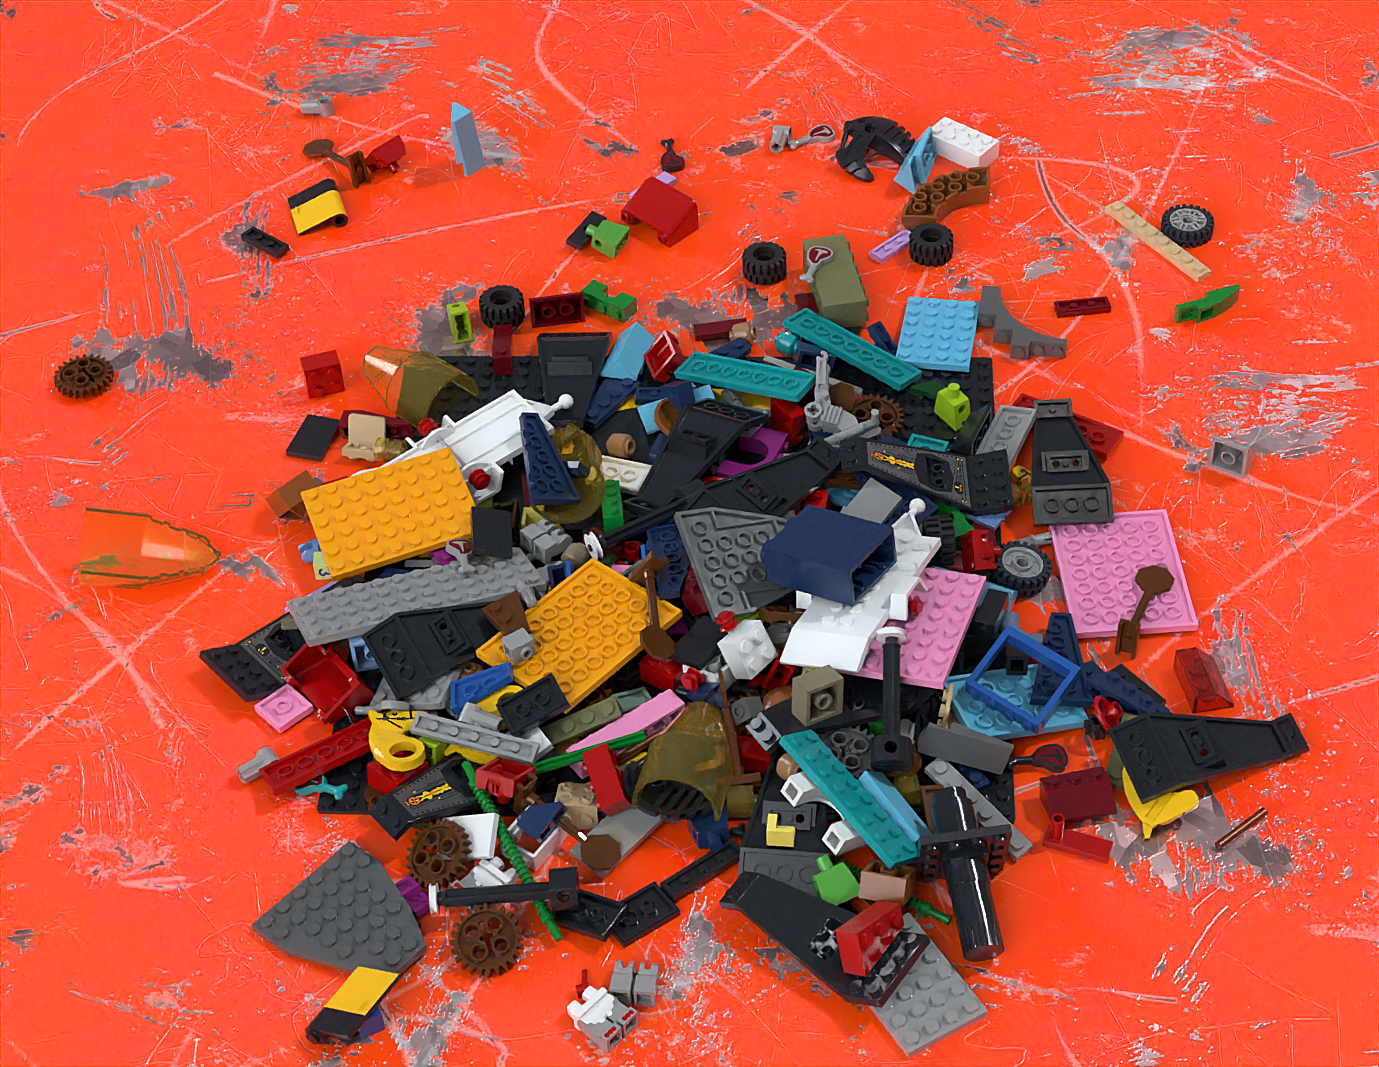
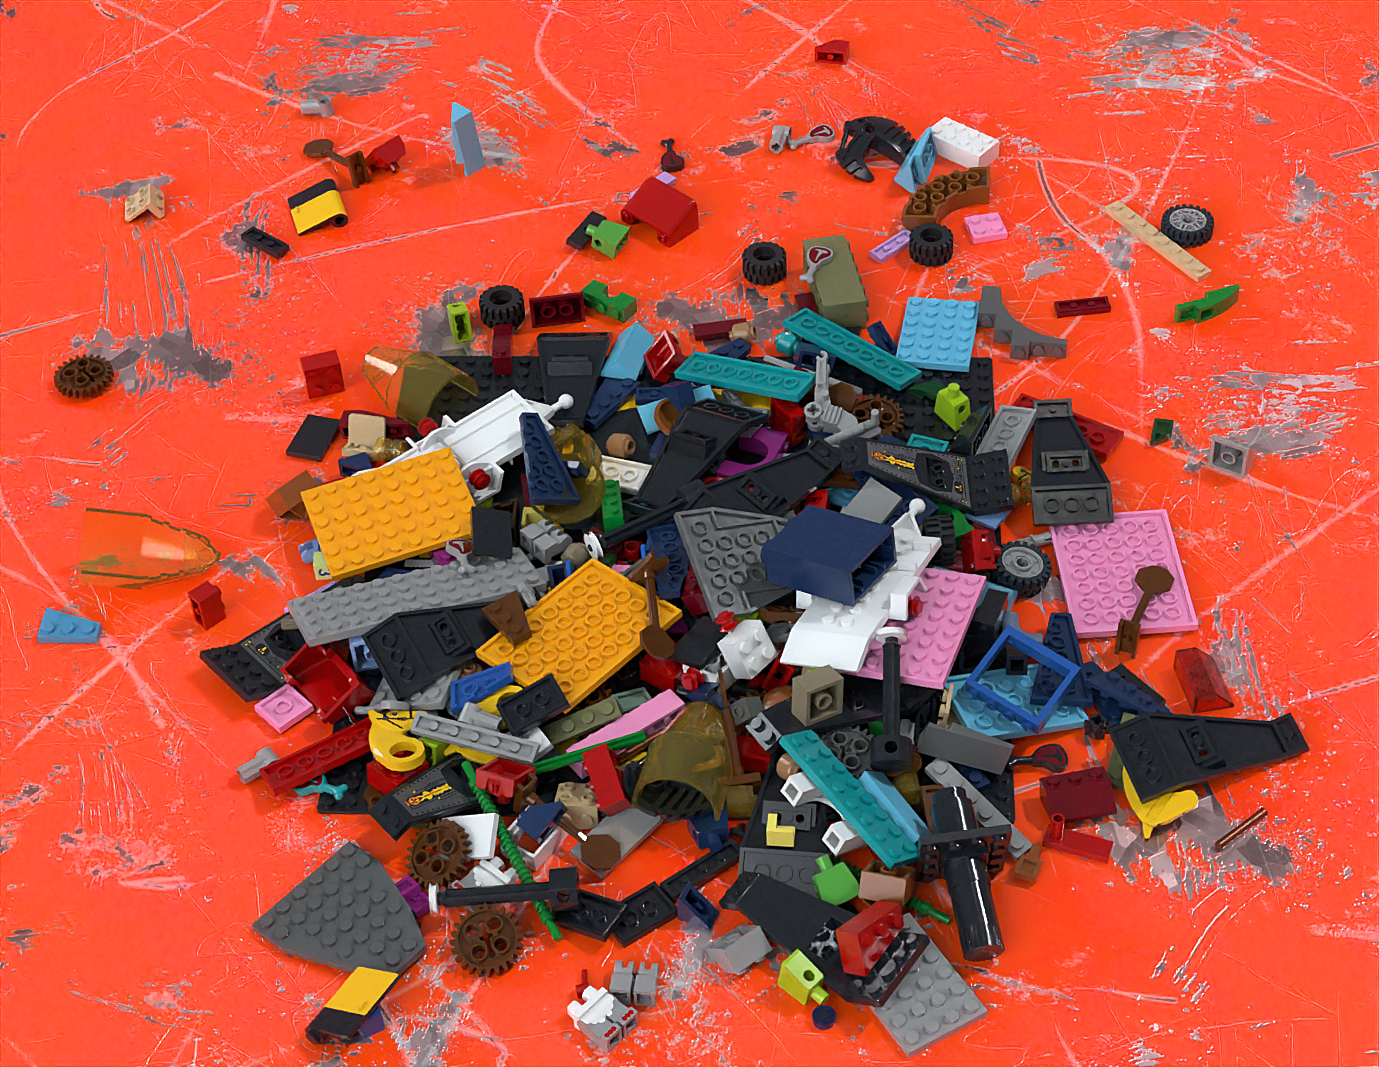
light grey brick [501,628,537,665] -> none
red piece [1093,696,1123,732] -> none
none -> dark azure wing [37,608,102,643]
none -> tan bracket [125,183,165,222]
none -> red brick [188,580,226,631]
none -> dark blue slope [338,452,372,477]
none -> dark blue slope [677,882,719,930]
none -> light grey slope [704,924,772,975]
none -> lime torso [777,949,830,1006]
none -> clear blue tile [812,1005,836,1030]
none -> red slope [815,40,850,65]
none -> bright pink plate [964,212,1008,244]
none -> dark orange plate [1013,844,1043,883]
none -> dark green slope [1150,418,1174,446]

